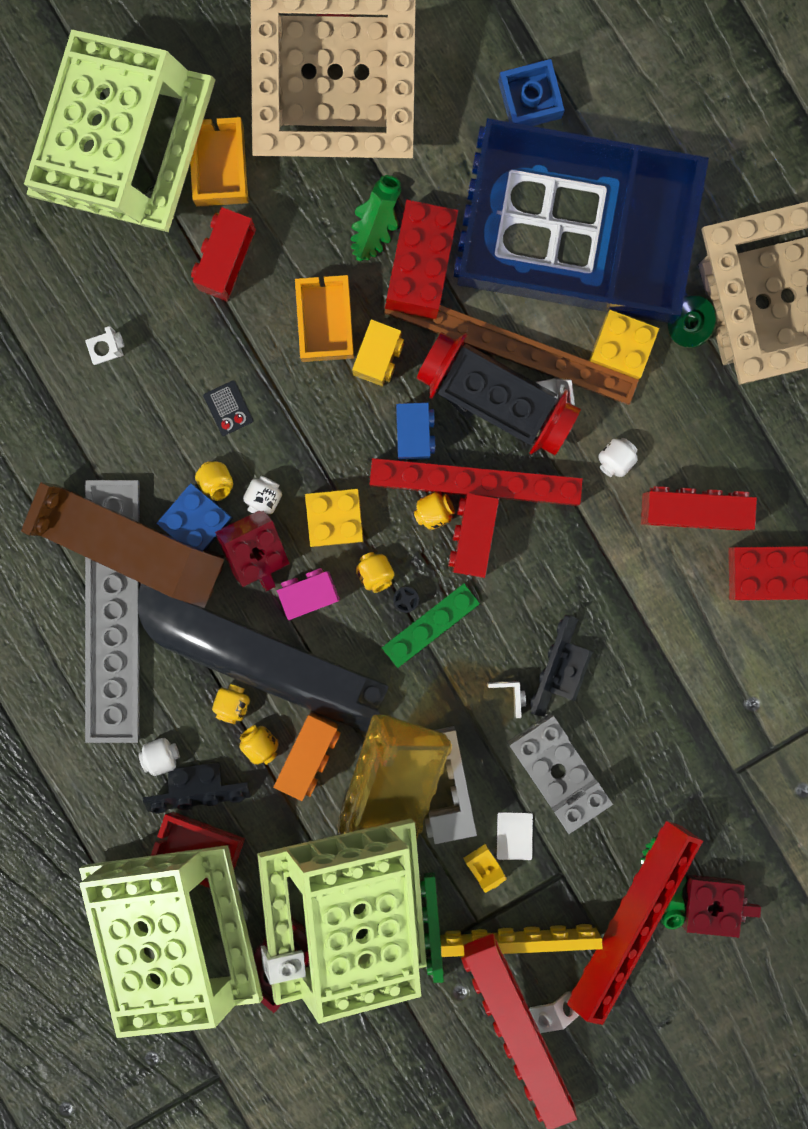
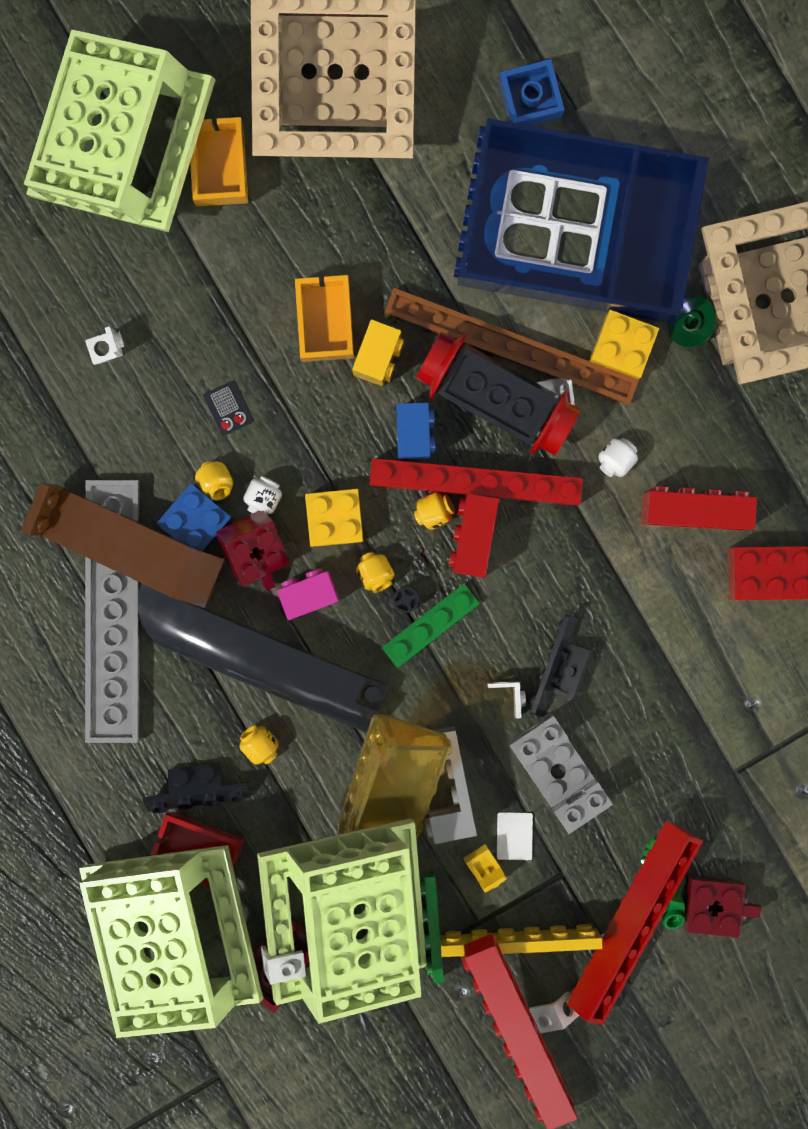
white head [139,738,180,776] -> none
red piece [191,207,256,302] -> none
yellow head [212,684,250,724] -> none
orange brick [273,711,341,801] -> none
green plant [350,175,401,261] -> none
red brick [385,200,458,319] -> none

